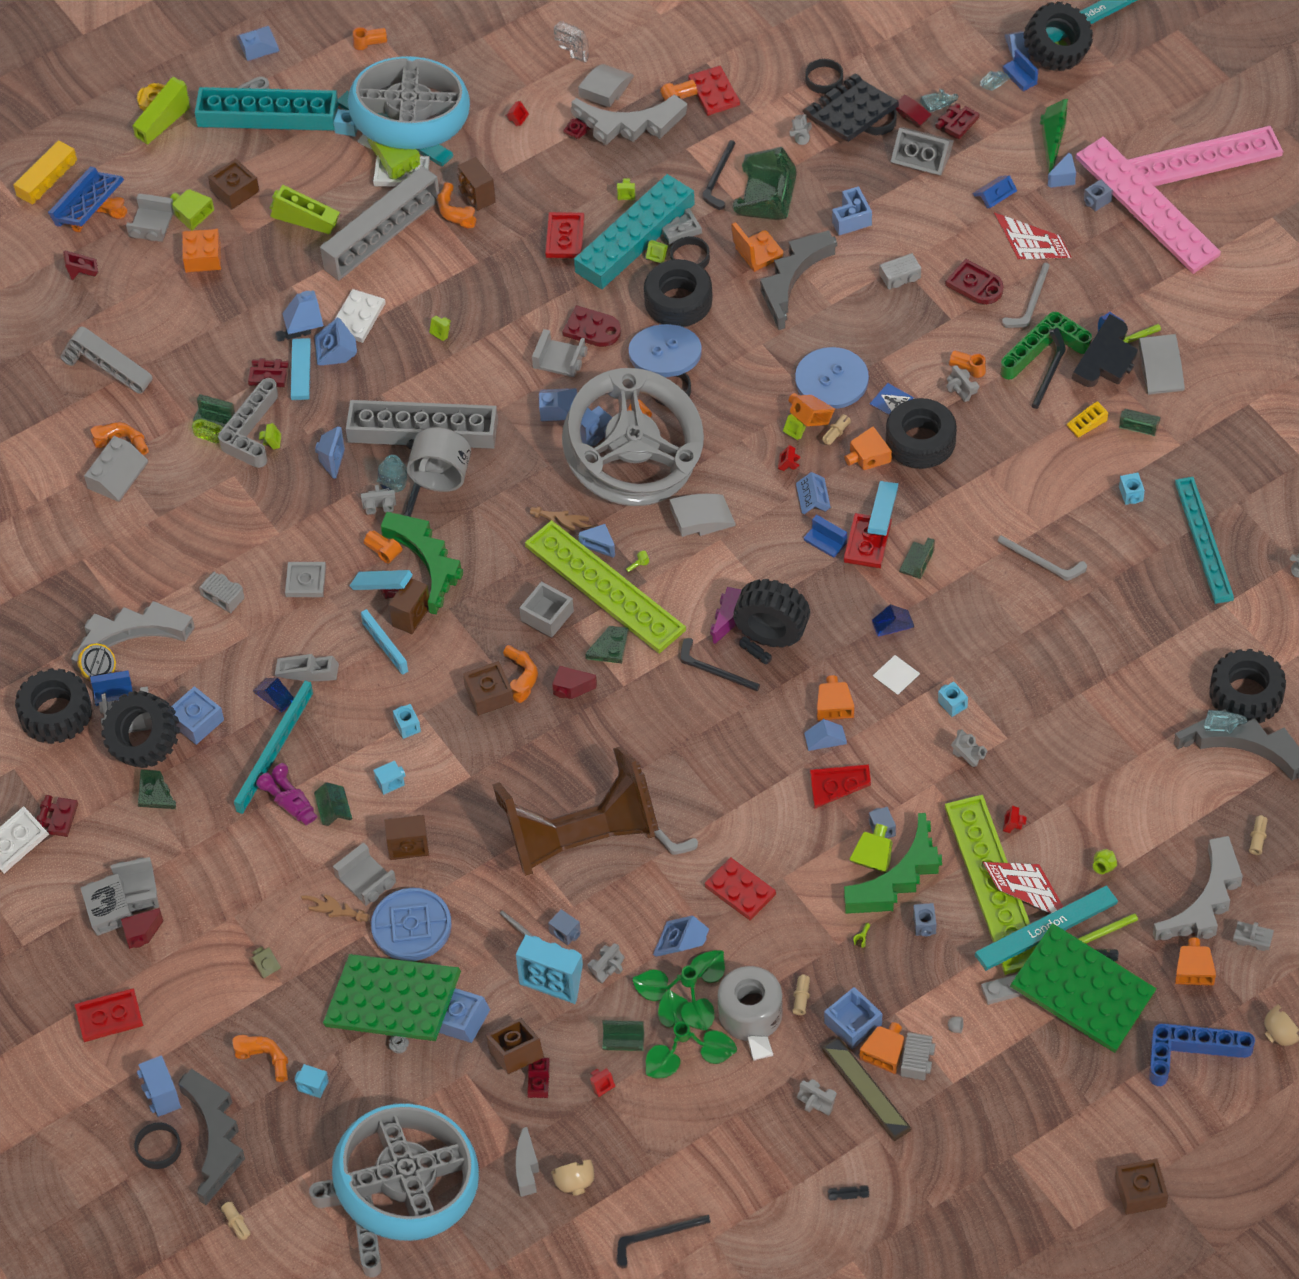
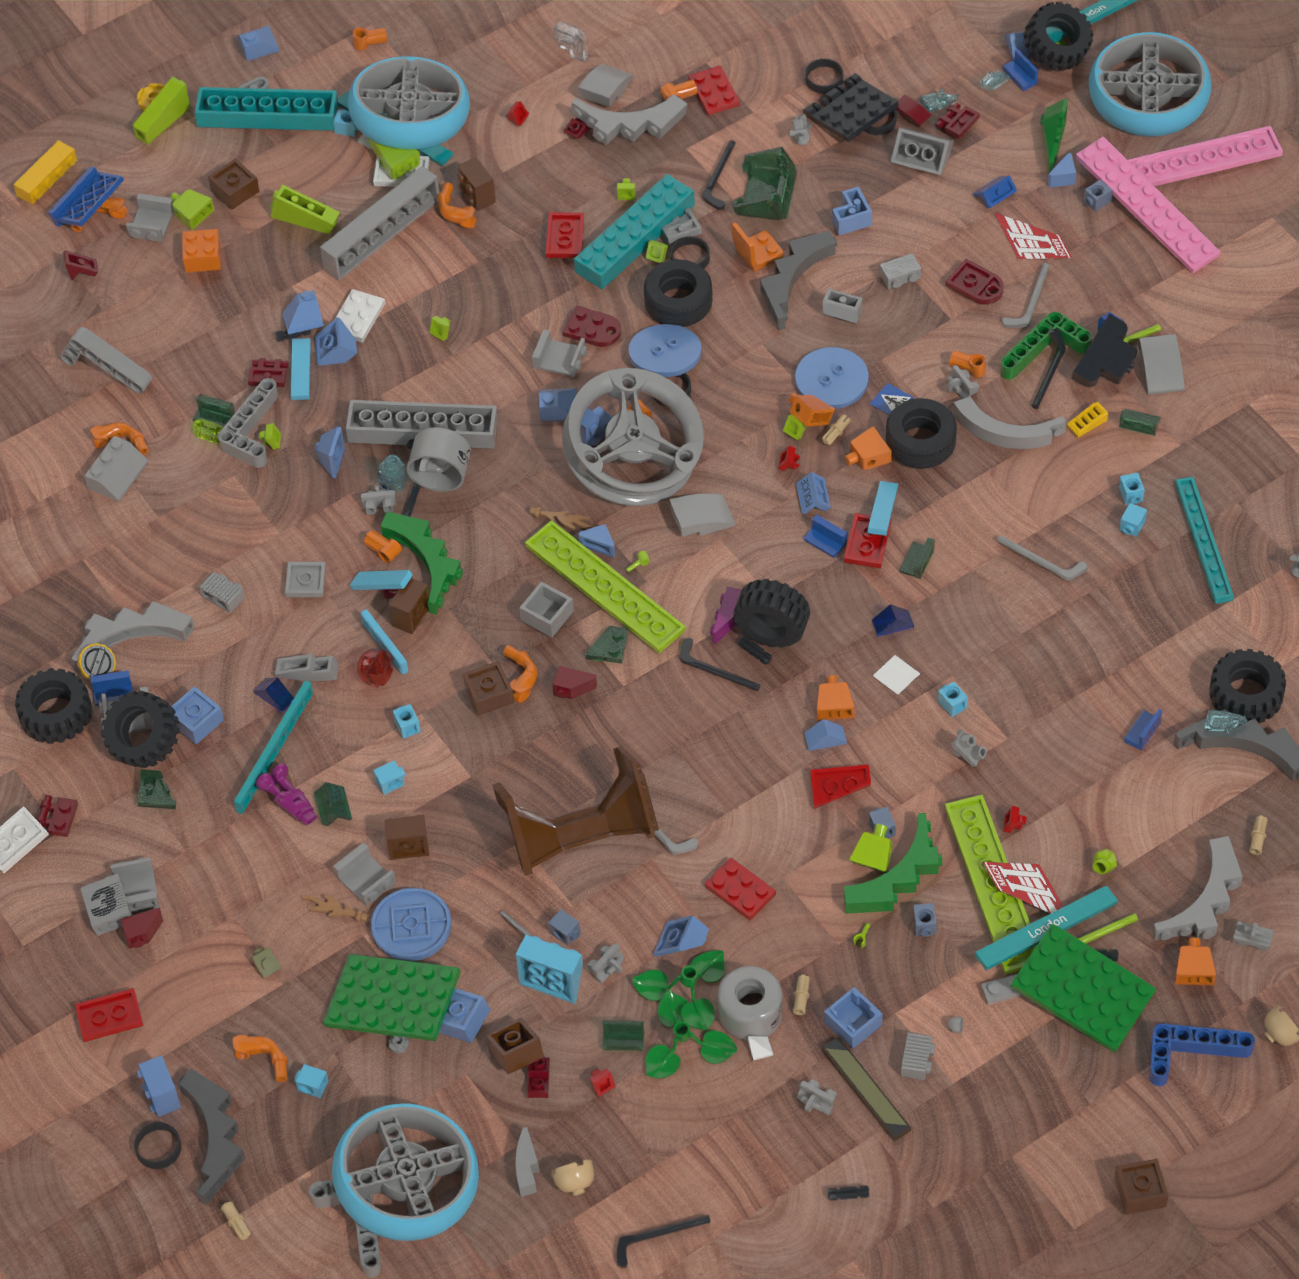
orange torso [860,1022,905,1074] -> none
none -> clear red cylinder [357,648,393,688]
none -> light grey brick [823,288,862,323]
none -> light grey arch [953,396,1066,449]
none -> light grey wheel [1089,32,1212,137]
none -> medium azure brick [1120,503,1147,537]
none -> blue panel [1124,709,1162,751]

